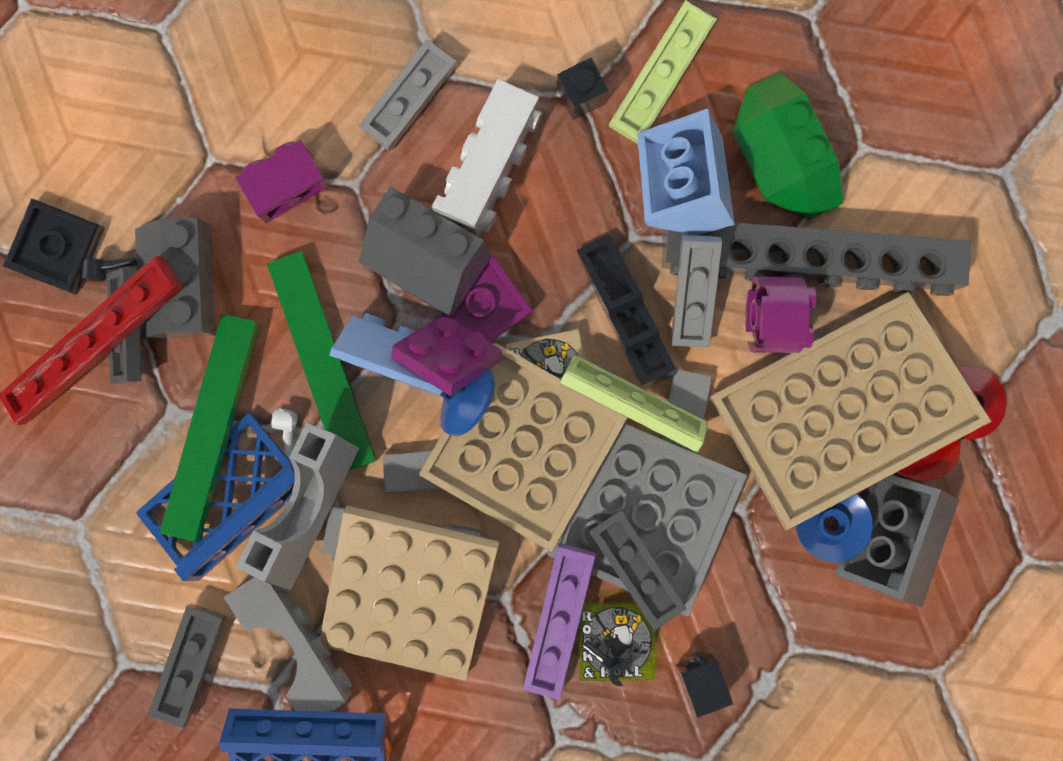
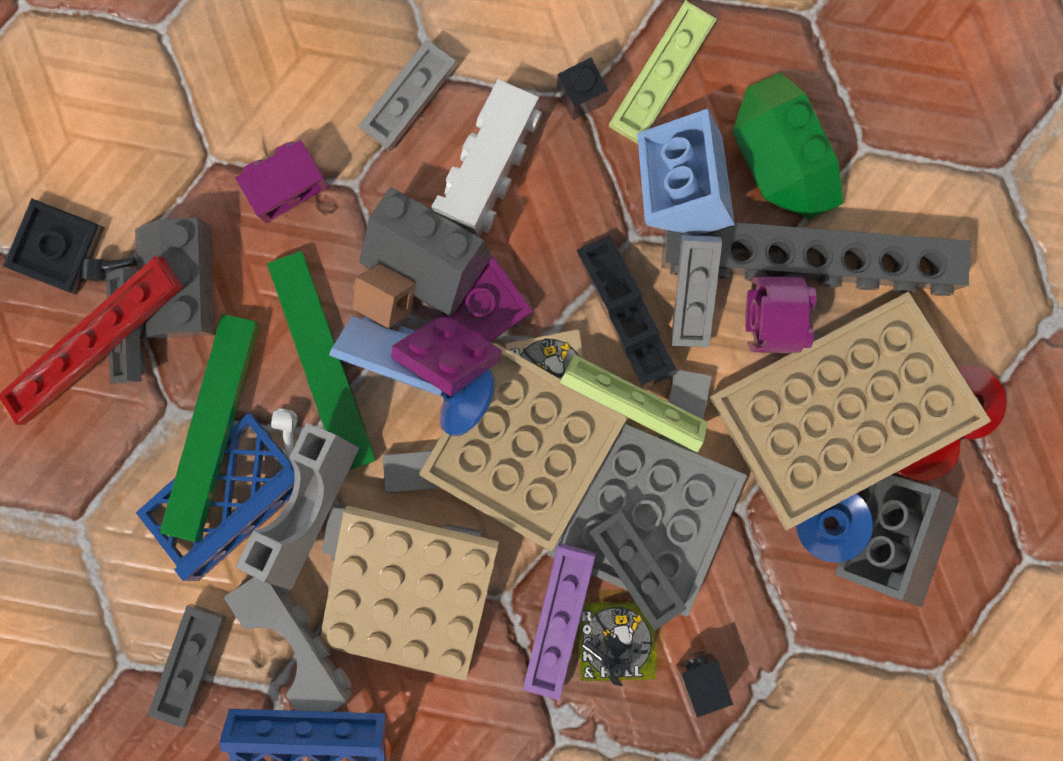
none -> nougat brick [352,264,416,329]

